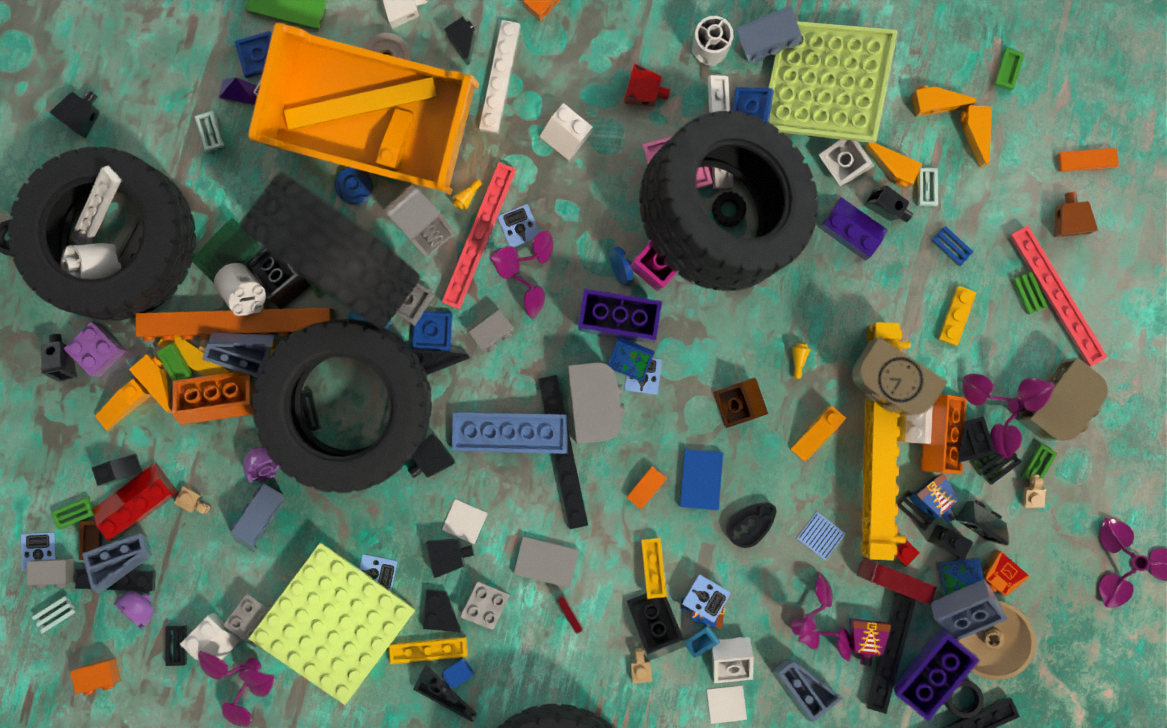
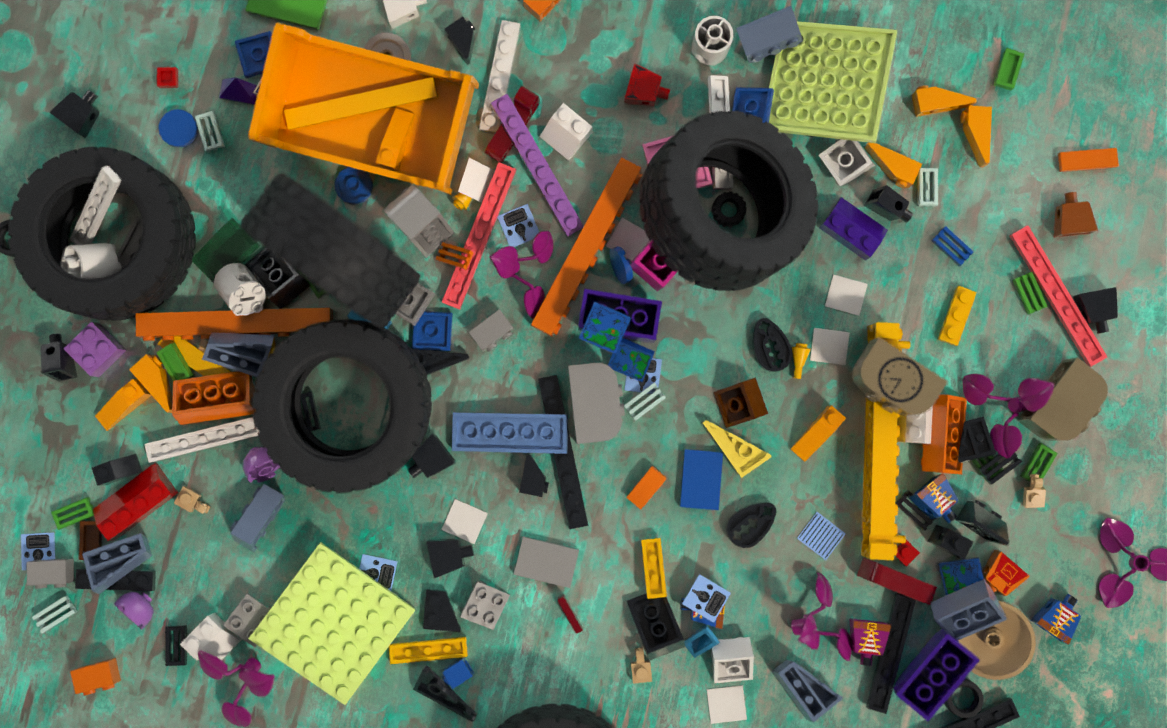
none -> white plate [145,417,259,463]
none -> red plate [157,67,178,88]
none -> blue tile [159,109,198,147]
none -> orange tile [435,242,474,270]
none -> white sticker [458,158,495,203]
none -> dark red beam [485,86,540,163]
none -> medium lavender plate [491,94,584,237]
none -> black slope [519,454,549,497]
none -> orange brick [531,157,642,337]
none -> tile [579,302,631,354]
none -> white sticker [606,218,649,261]
none -> light aqua tile [624,382,666,421]
none -> light yellow wing [702,420,772,478]
none -> black piece [753,318,793,372]
none -> white sticker [810,328,850,365]
none -> white sticker [825,274,868,316]
none -> torso [1030,594,1081,645]
none -> black torso [1073,287,1118,334]

